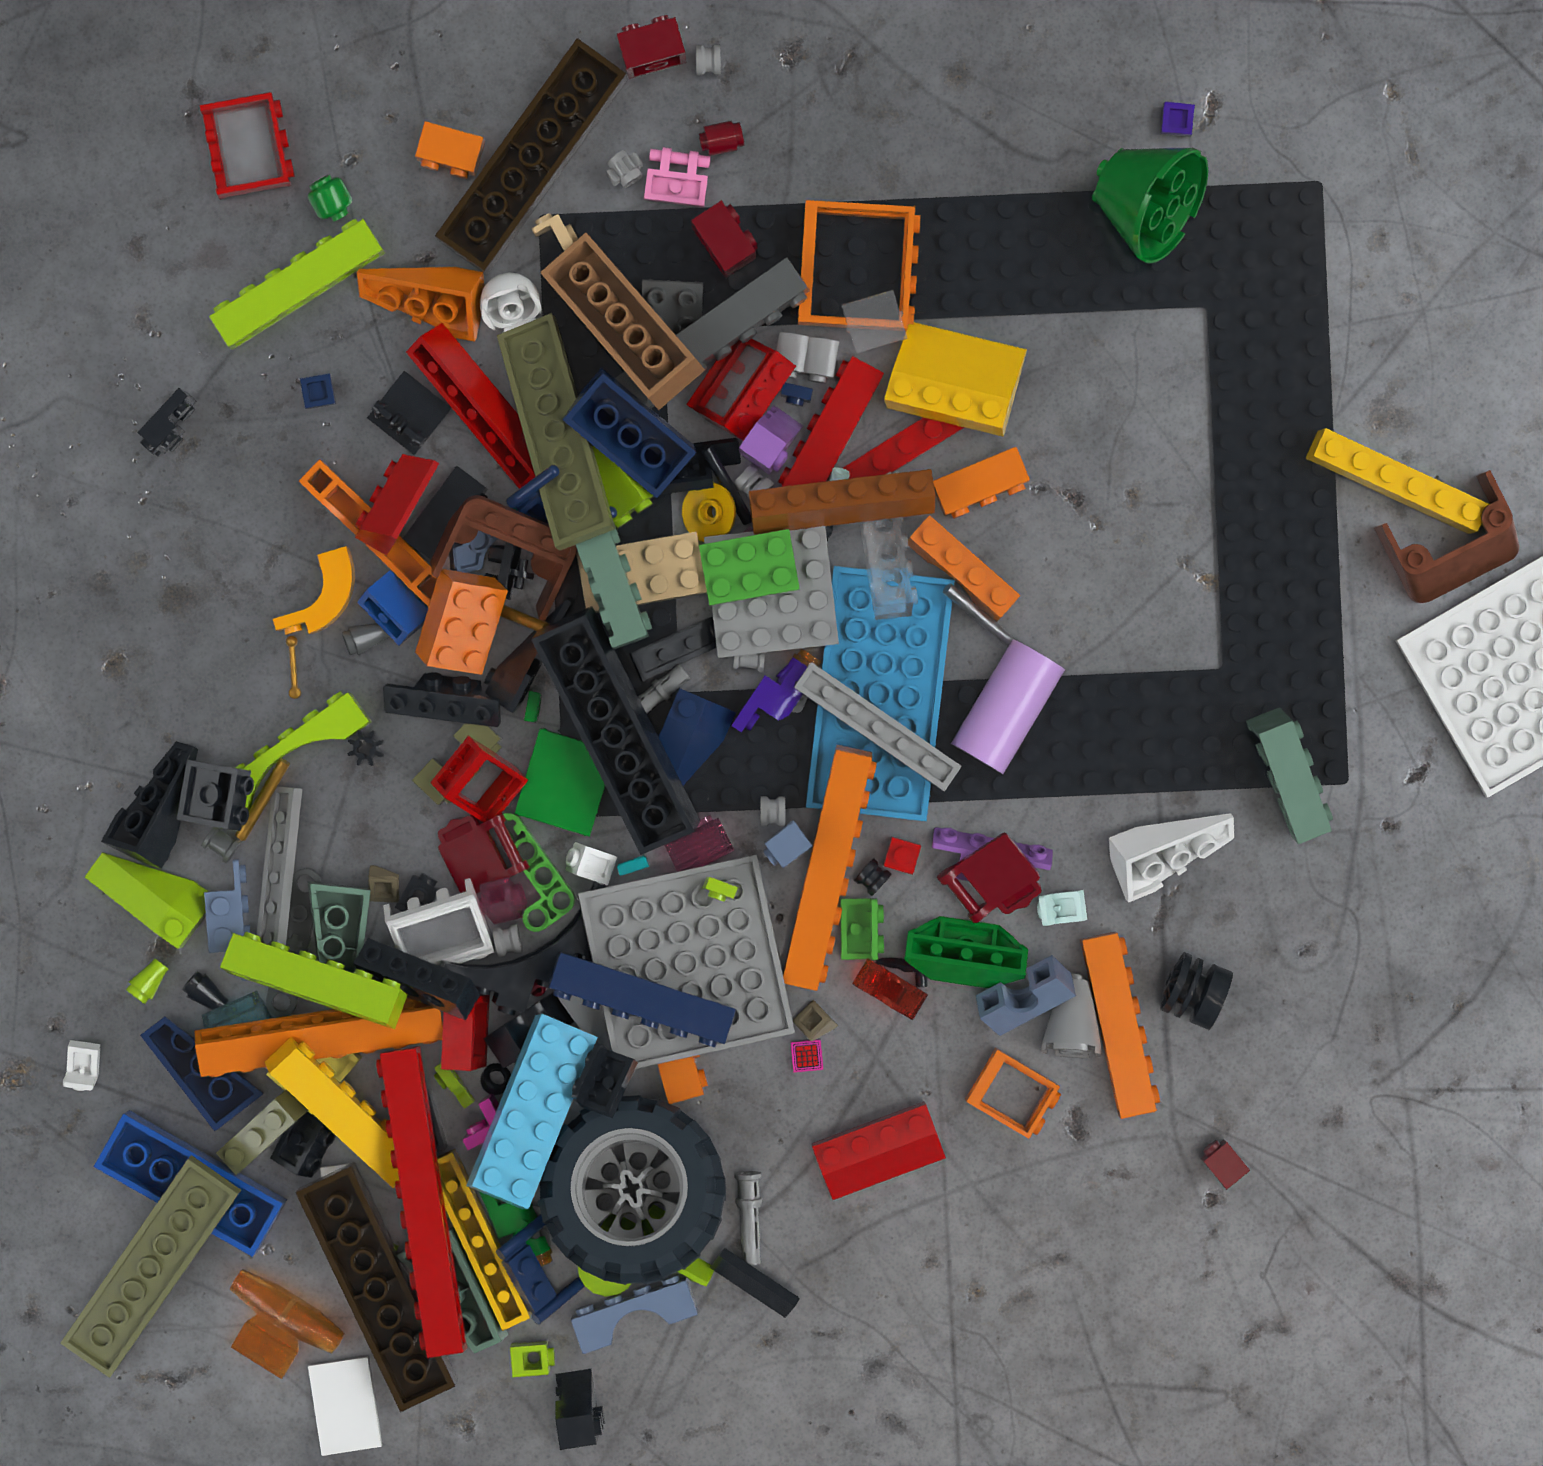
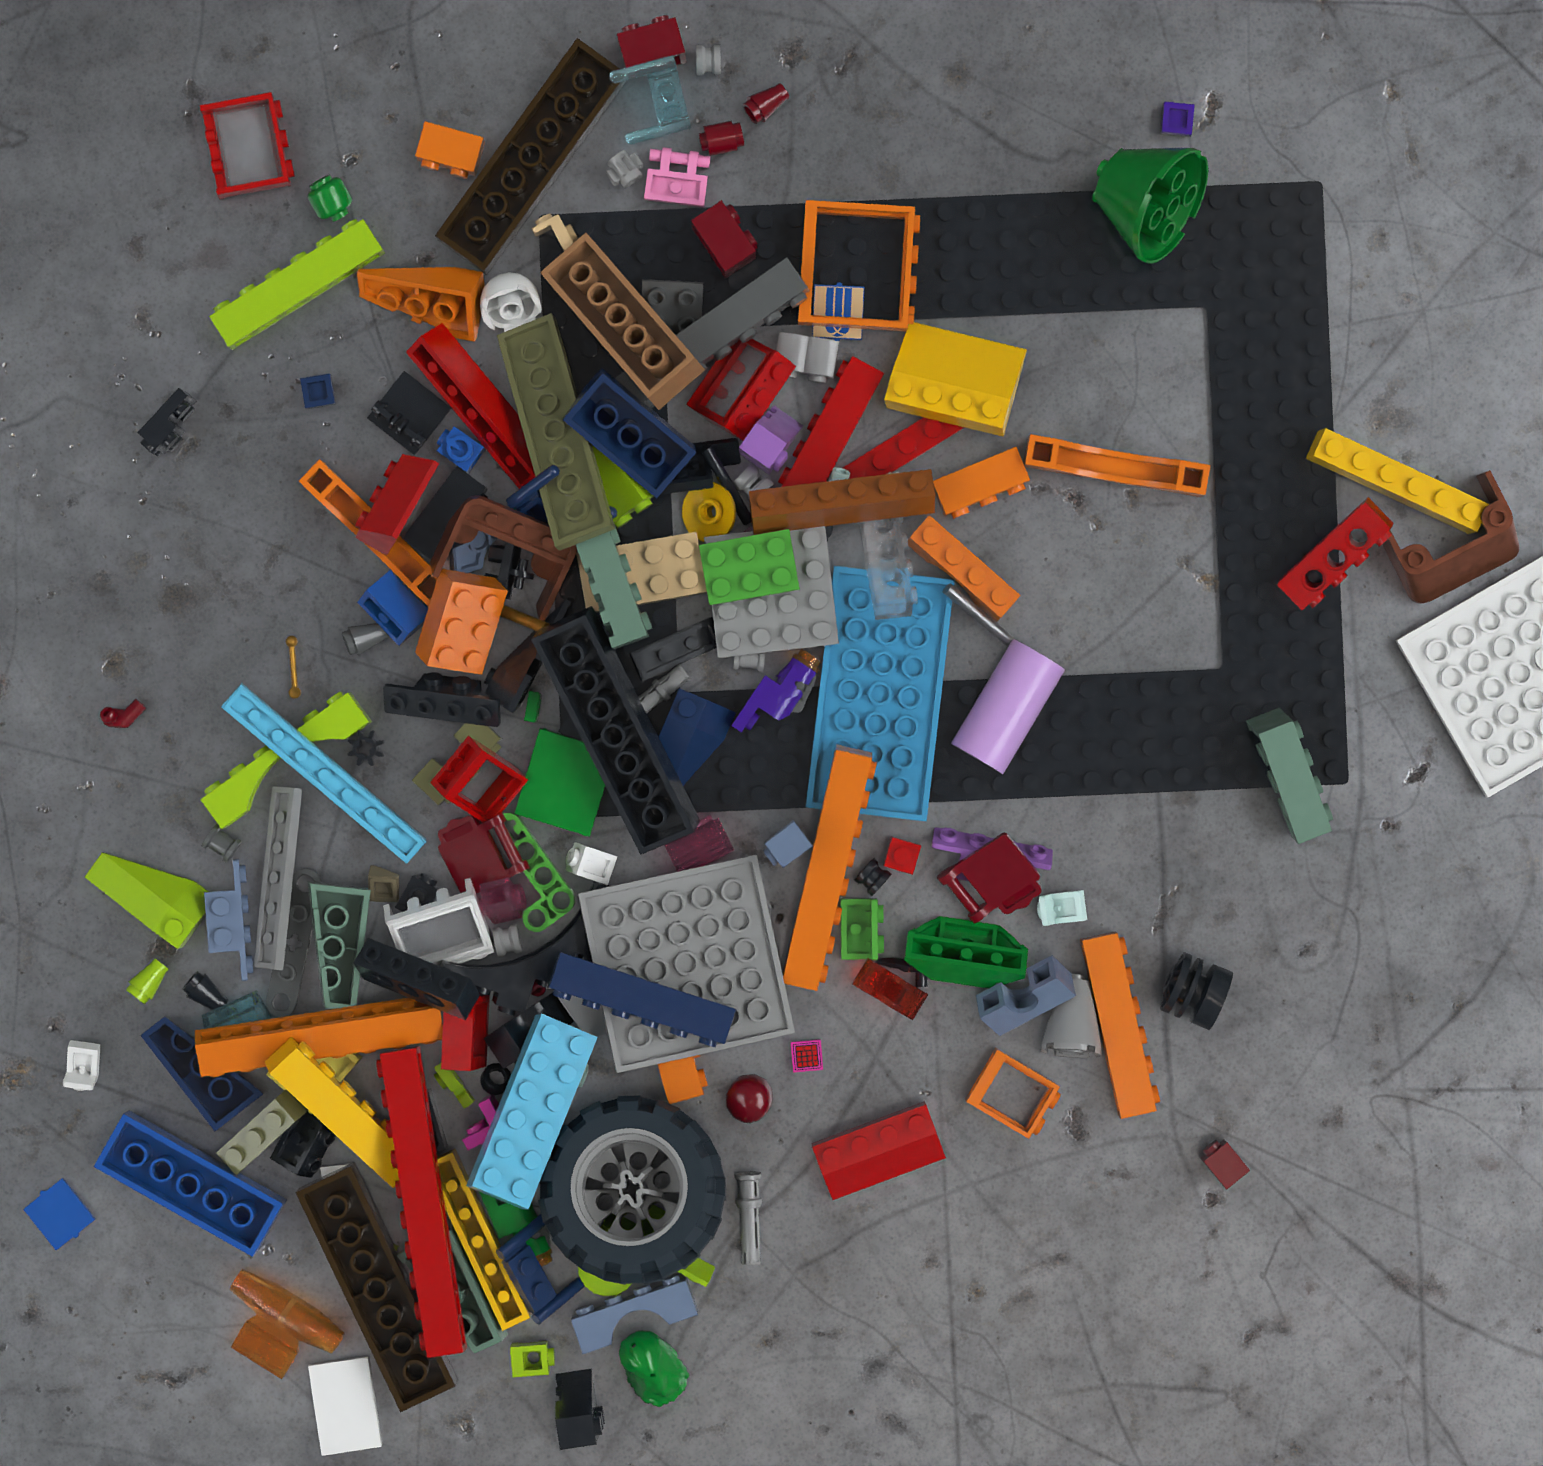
olive plate [60,1155,241,1378] -> none
black wedge [101,741,198,869] -> none
black plate [177,759,254,831] -> none
lime brick [220,932,408,1029] -> none
pearl gold bar [235,758,290,841] -> none
light orange arch [273,546,355,635] -> none
black bracket [571,1042,638,1118] -> none
teal tile [617,855,650,876] -> none
lime plate [703,877,738,902] -> none
black tile [710,1248,800,1318] -> none
light grey wheel [760,796,785,826] -> none
dark blue plate [781,382,813,407] -> none
light grey plate [793,662,962,791] -> none
dark tan slope [793,1000,838,1042] -> none
clear piece [842,290,907,354] -> none
white wedge [1109,813,1234,903] -> none
none -> blue piece [23,1178,96,1250]
none -> dark red arm [100,698,147,728]
none -> medium azure tile [221,683,427,864]
none -> blue brick [436,426,486,474]
none -> clear light blue plate [609,55,691,145]
none -> green piece [619,1330,690,1407]
none -> dark red hair [726,1074,773,1123]
none -> dark red cone [743,83,789,124]
none -> piece [812,282,864,341]
none -> orange arch [1023,434,1211,497]
none -> red brick [1277,497,1394,610]

